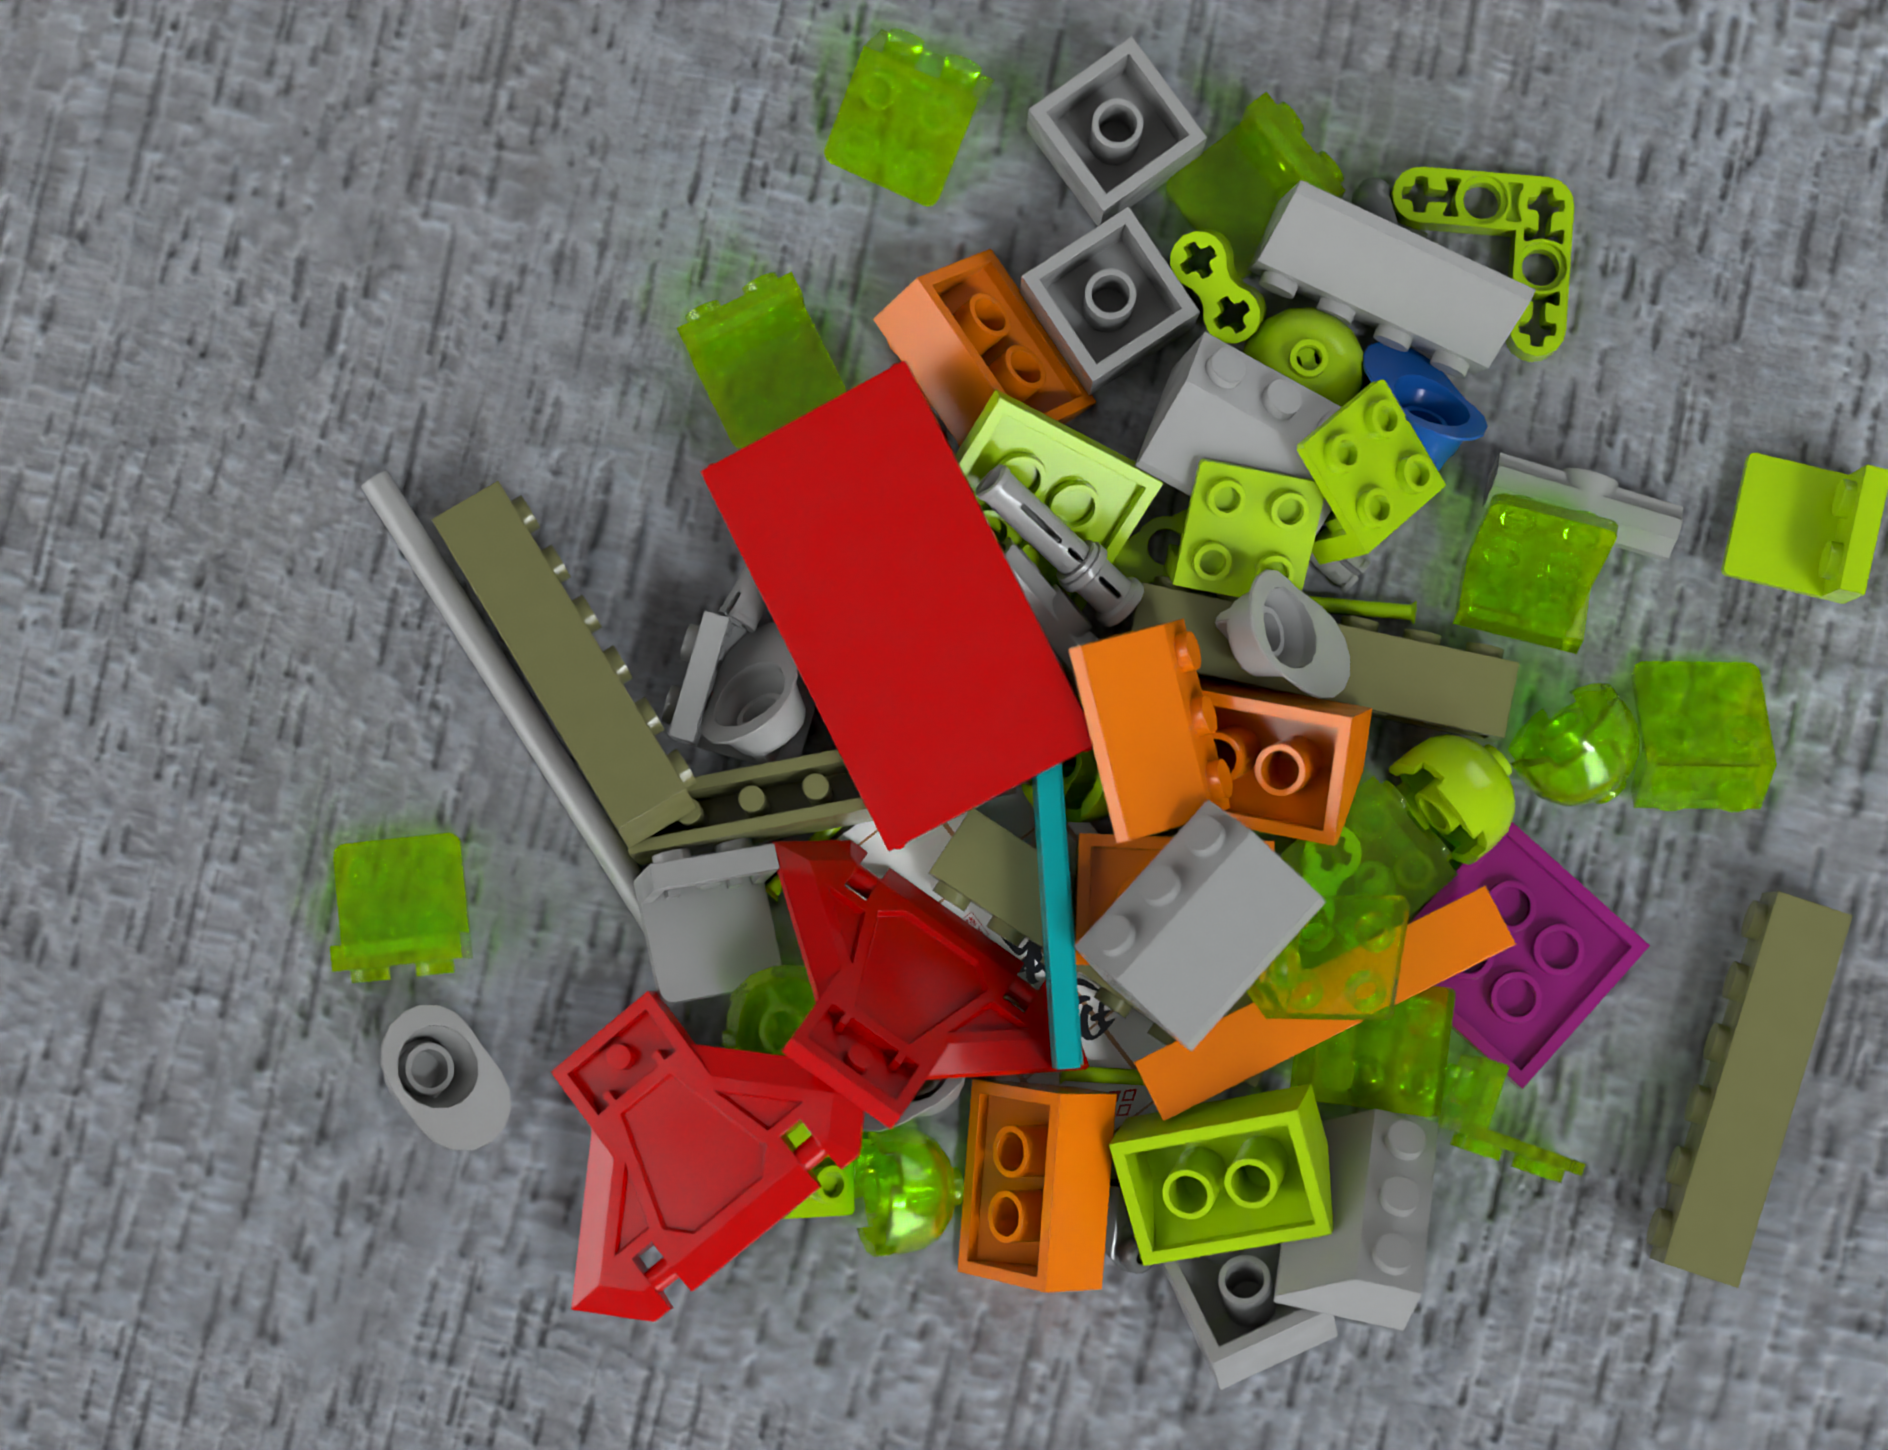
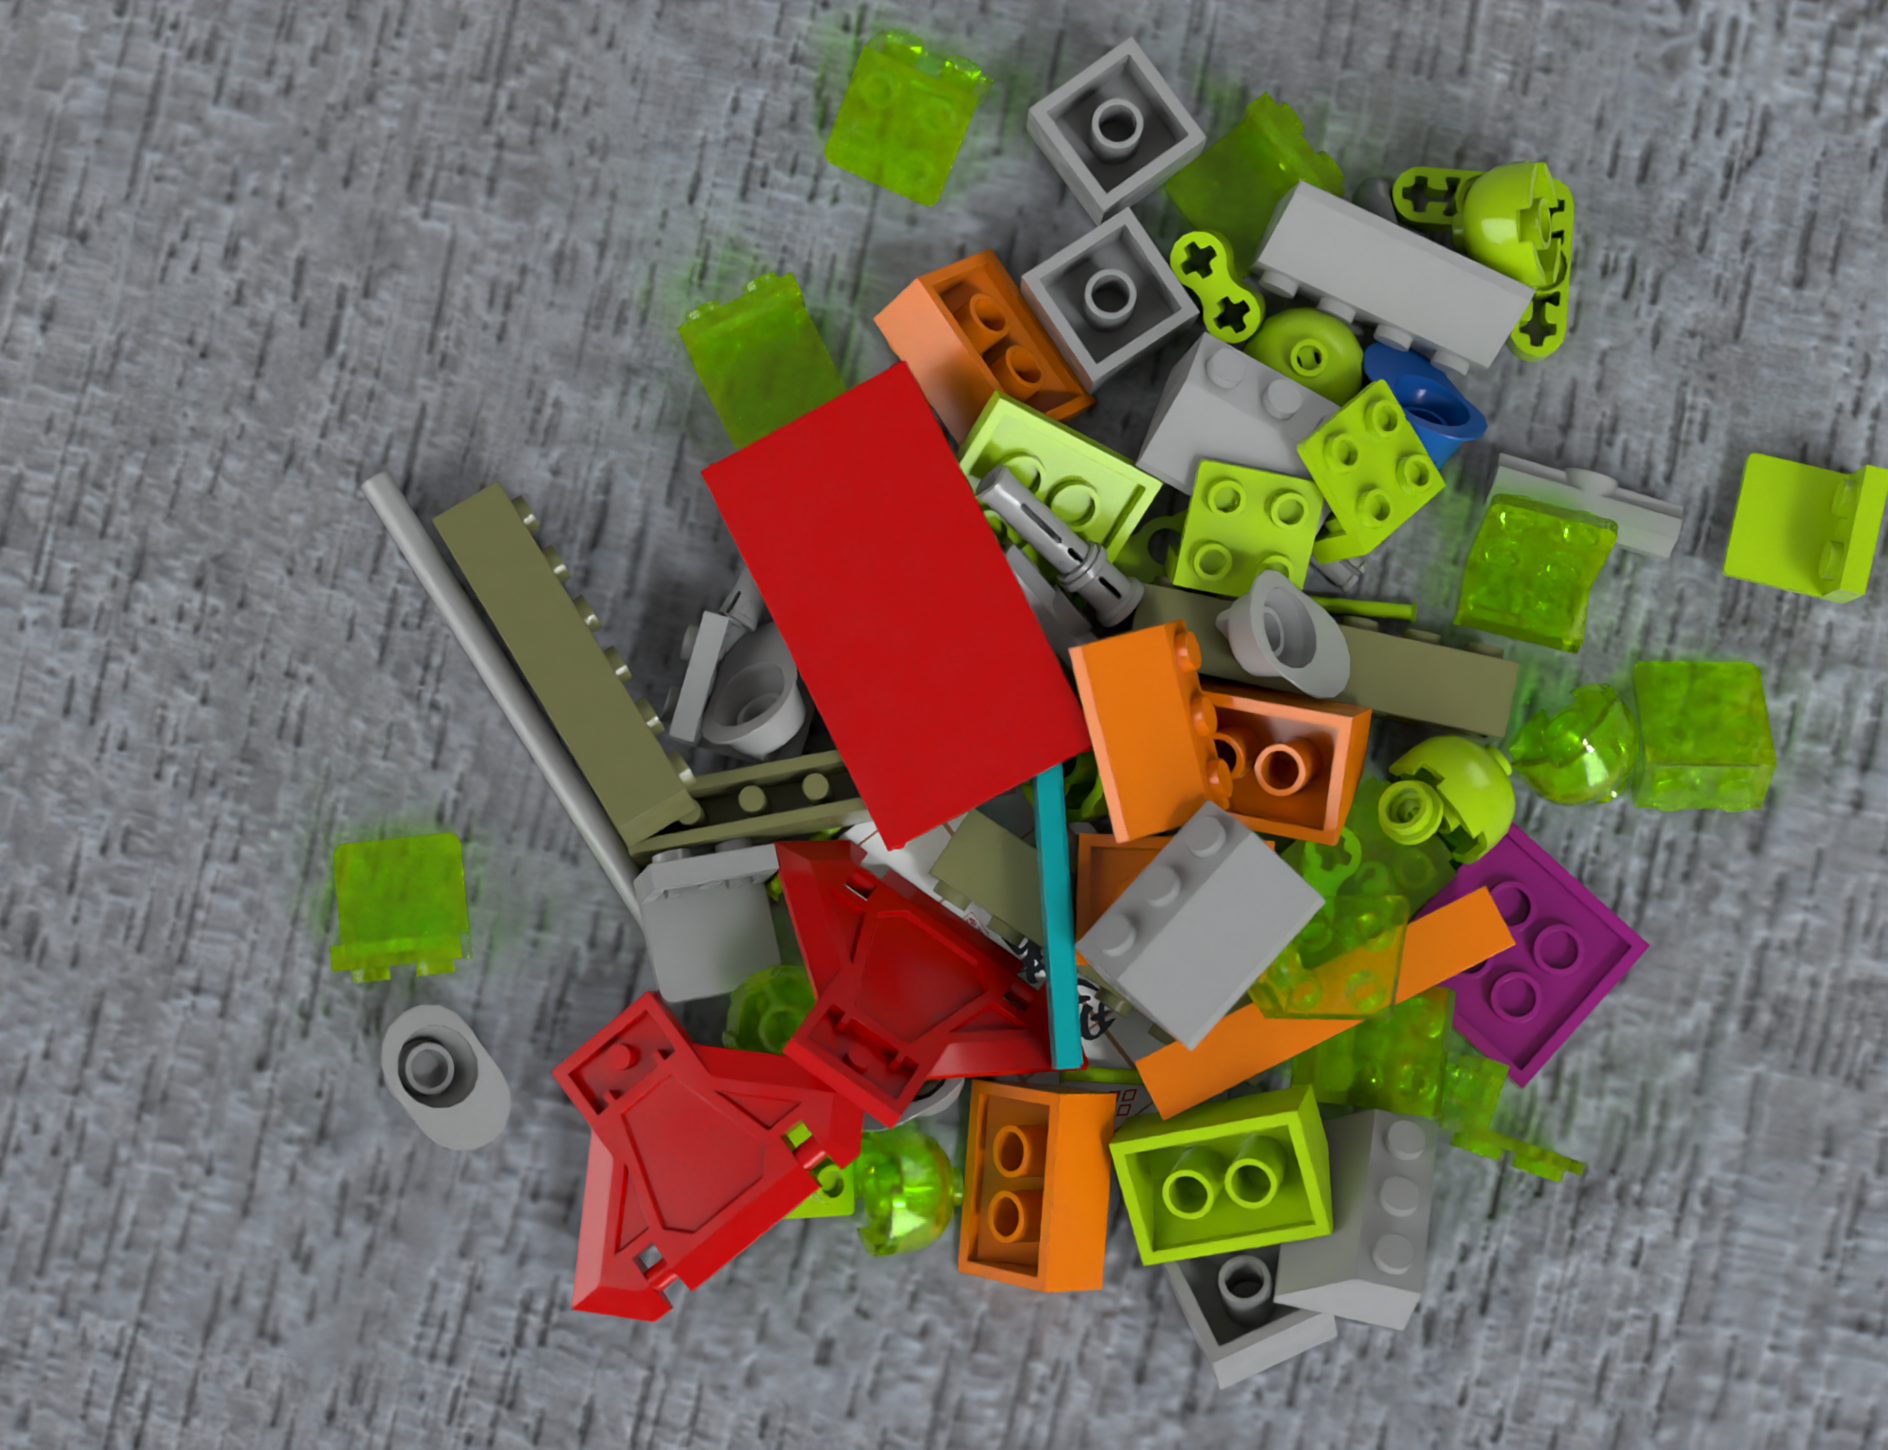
dark grey arm [1105,1179,1152,1274] -> none
olive brick [1646,891,1853,1288] -> none
none -> lime plate [1378,780,1444,845]
none -> lime cylinder [1452,160,1561,289]

